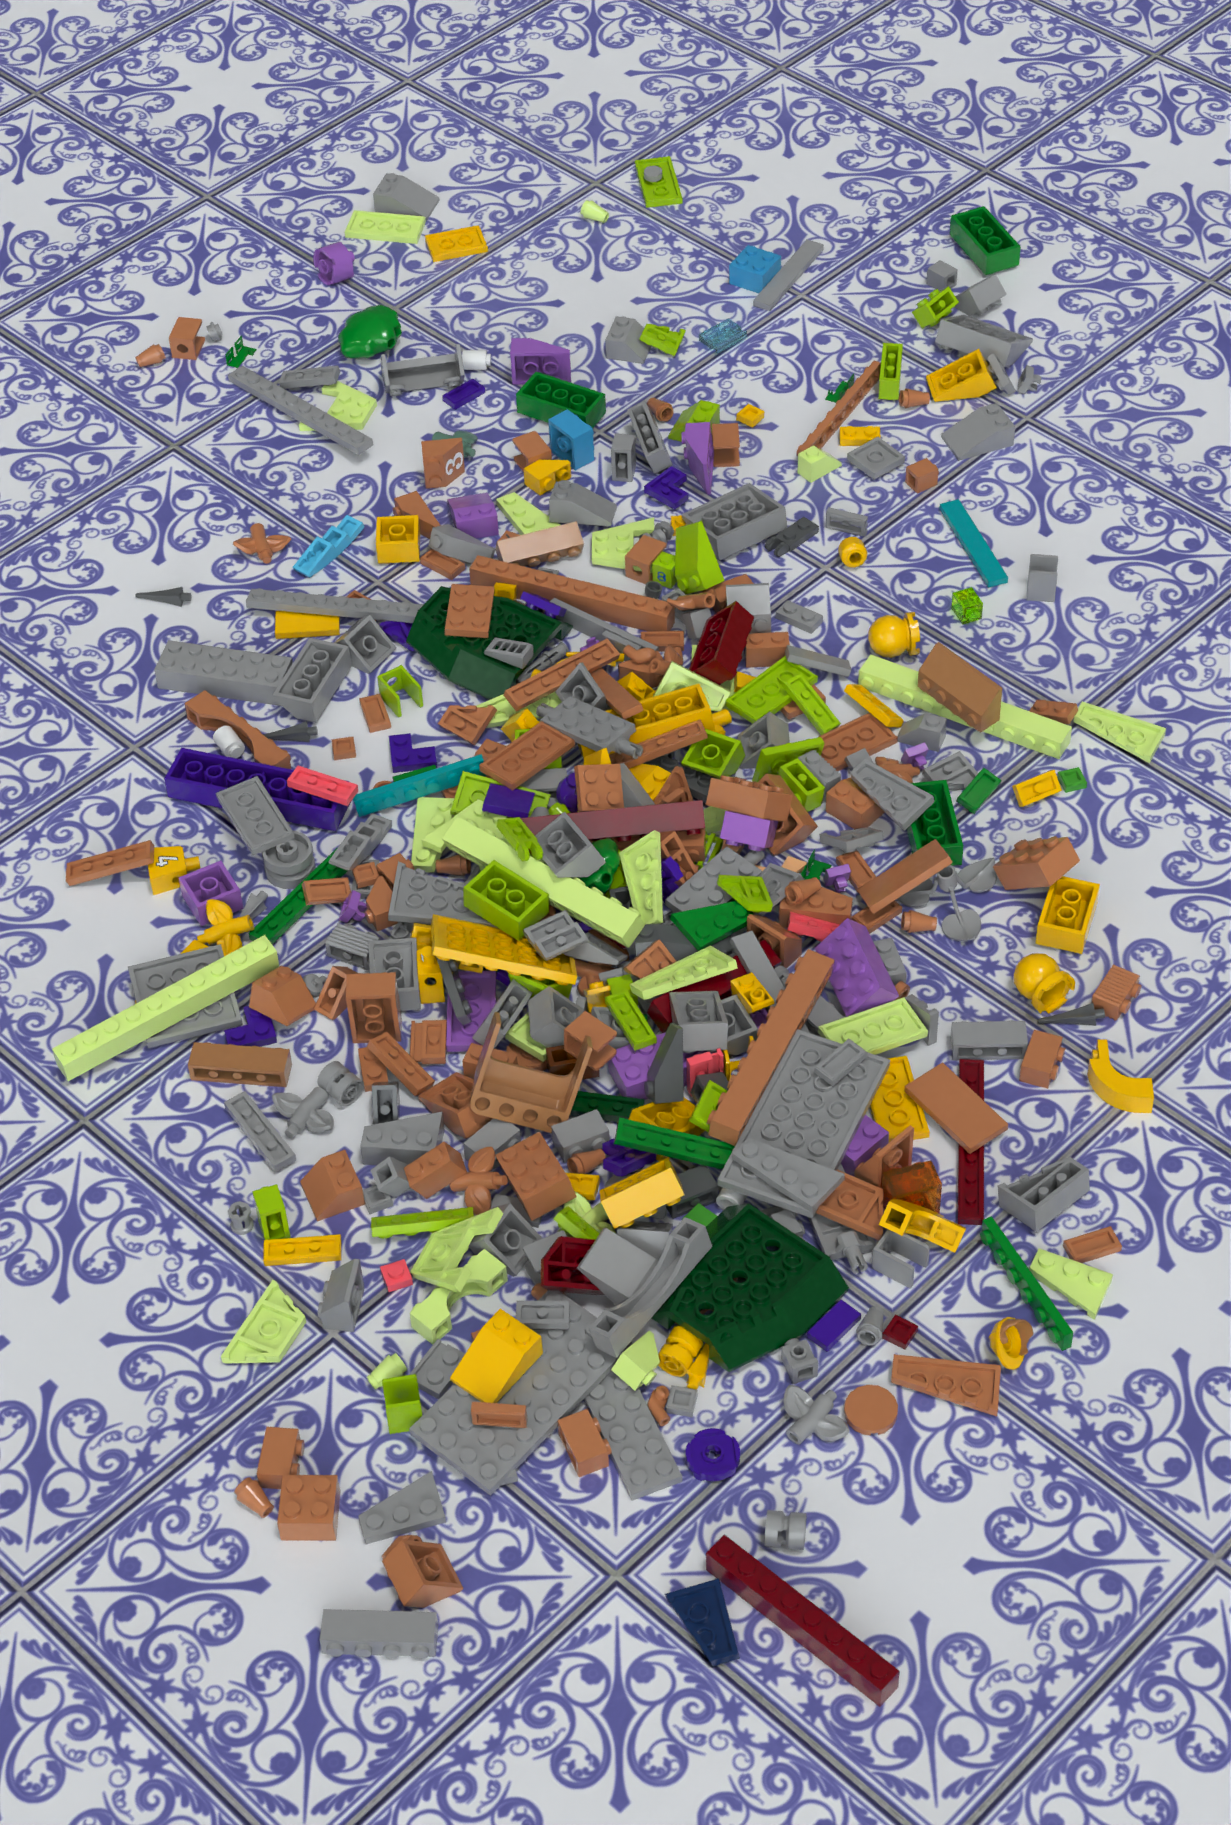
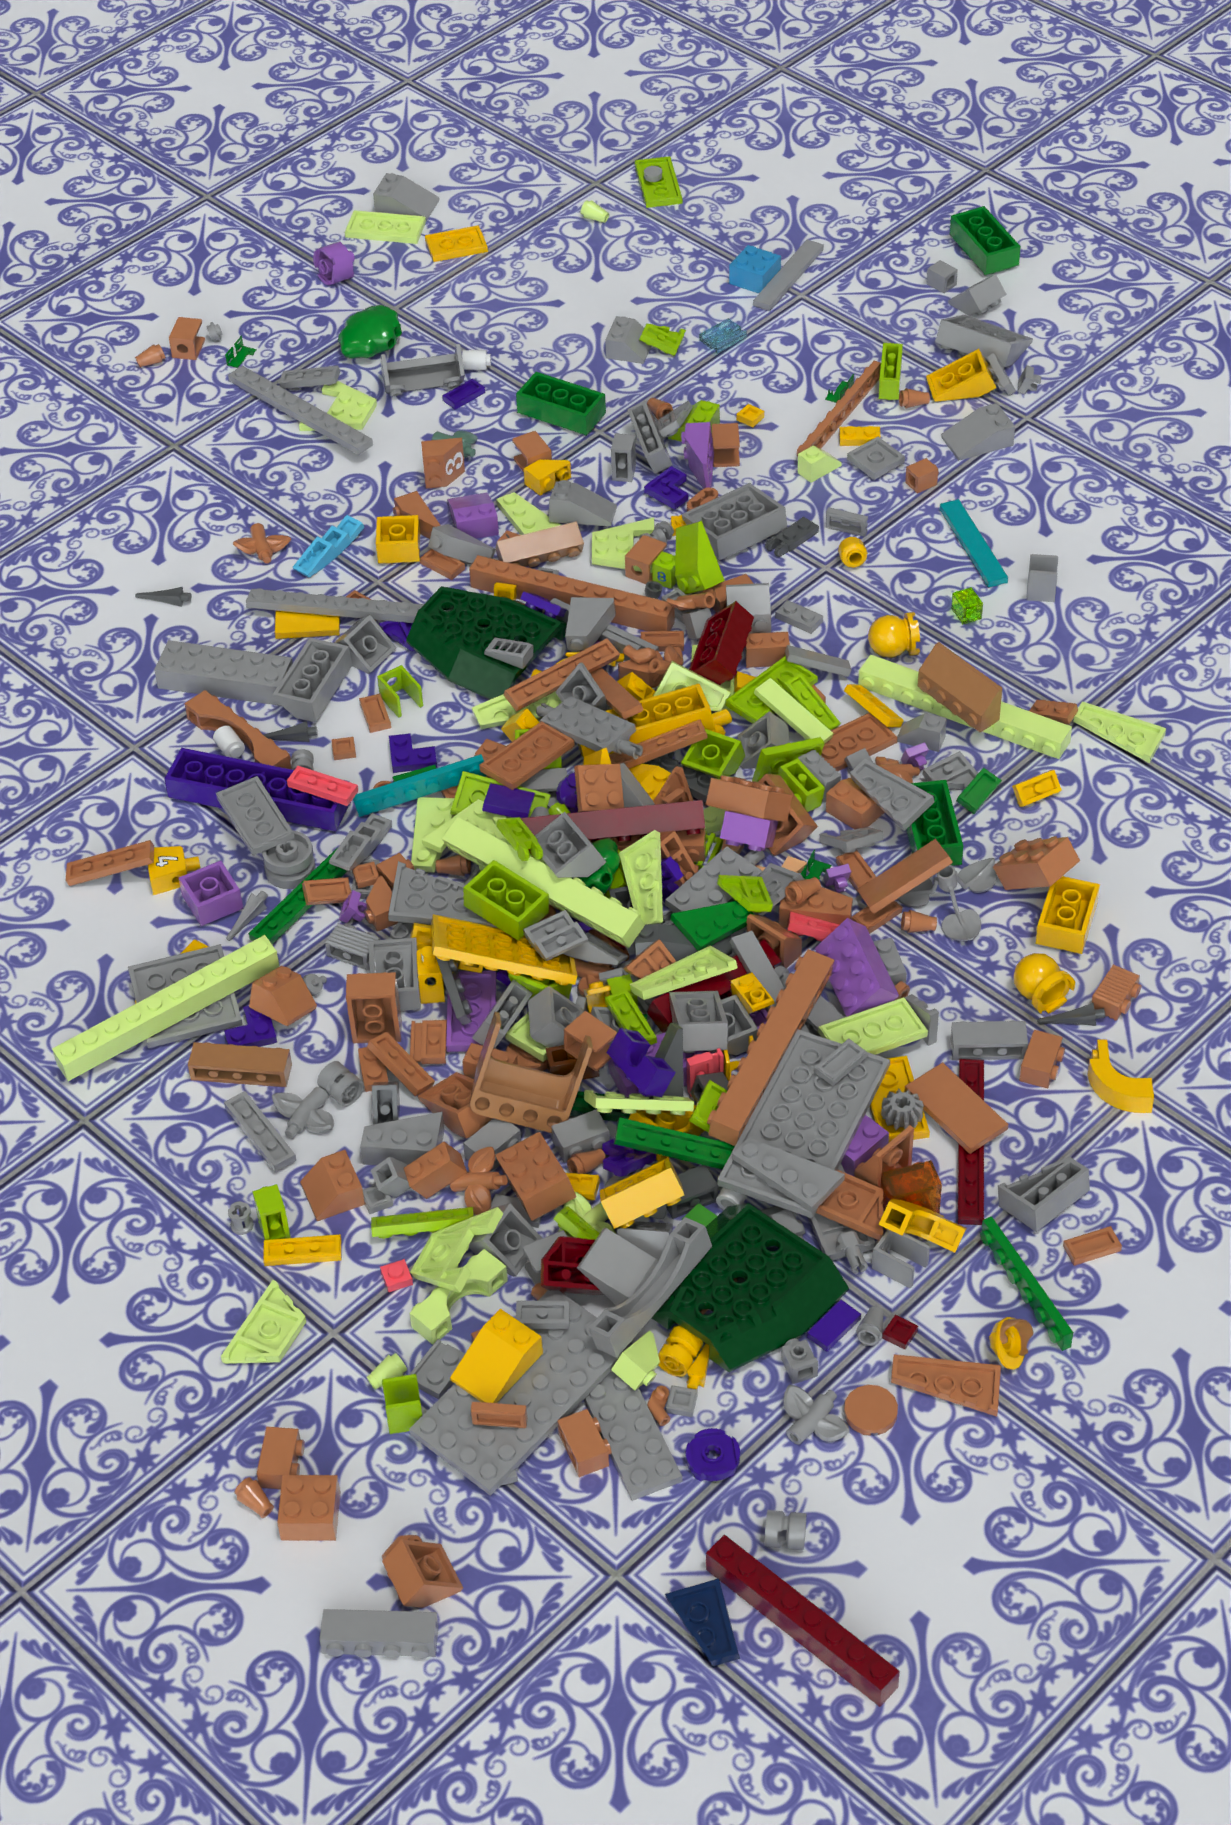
yellow plant [197,899,254,956] -> none
nougat slope [314,966,358,1020] -> none
light grey slope [318,1259,365,1332] -> none
light grey wing [358,1471,446,1544] -> none
nougat wing [438,705,497,746] -> none
nougat plate [445,584,495,638] -> none
medium lavender slope [510,338,571,385] -> none
light grey pin [515,642,569,685] -> none
dark azure brick [548,409,594,471] -> none
lime brick [912,286,959,328] -> none
yellowish green wing [1030,1248,1113,1320] -> none
bright green tile [1057,767,1087,793] -> none
none -> light grey wheel [291,749,314,770]
none -> light grey slope [565,597,616,651]
none -> yellowish green wing [584,1090,694,1115]
none -> dark purple arch [606,1028,676,1097]
none -> light grey wing [656,400,693,438]
none -> nougat beam [687,487,718,512]
none -> yellowish green tile [754,678,834,743]
none -> light grey gear [881,1088,924,1131]

